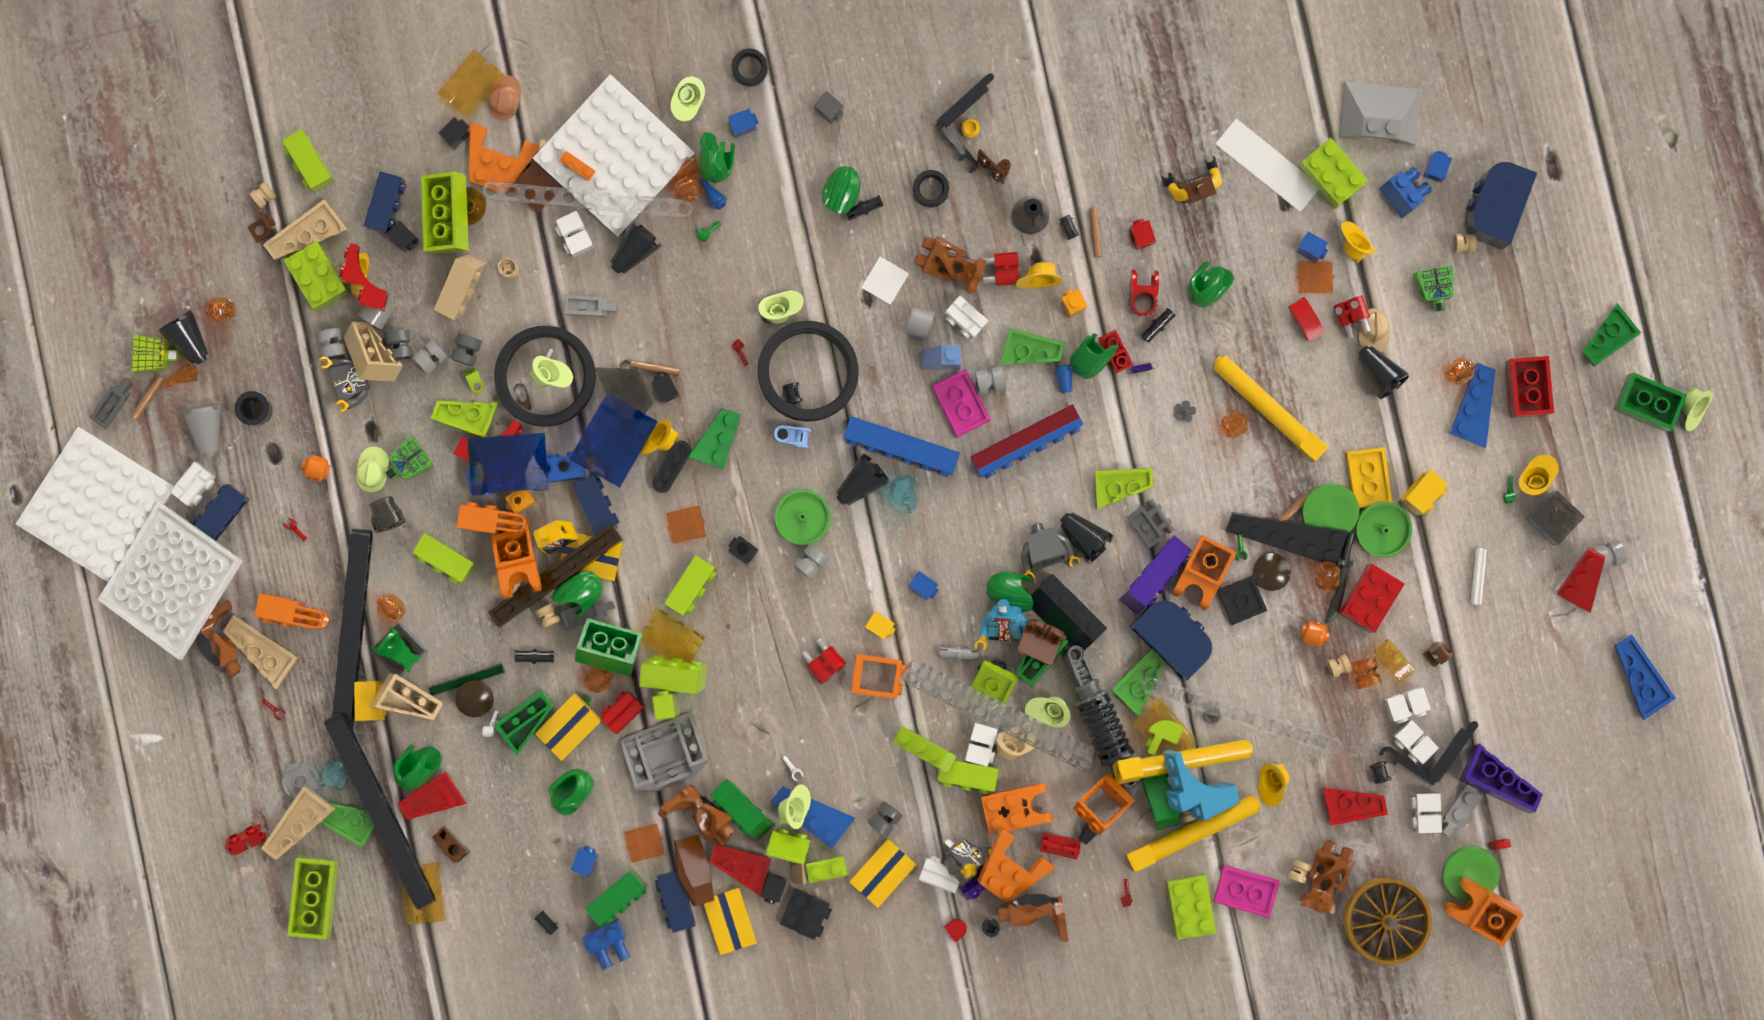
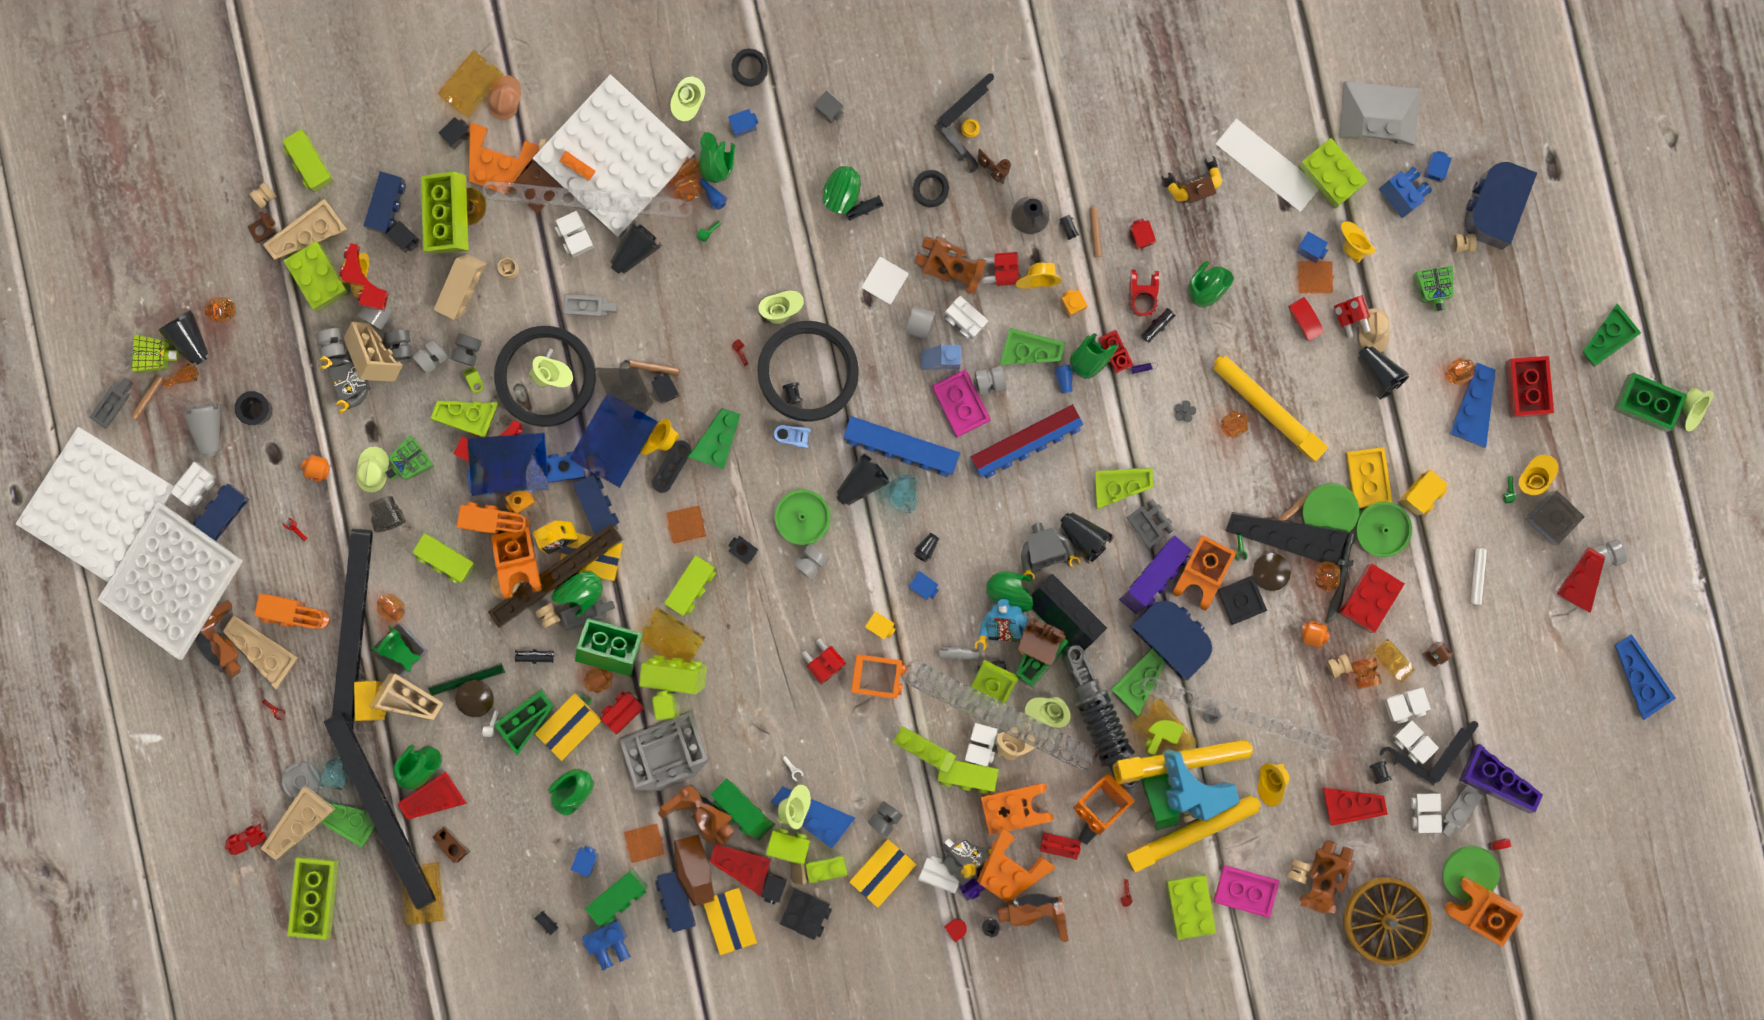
none -> black cone [914,533,939,562]

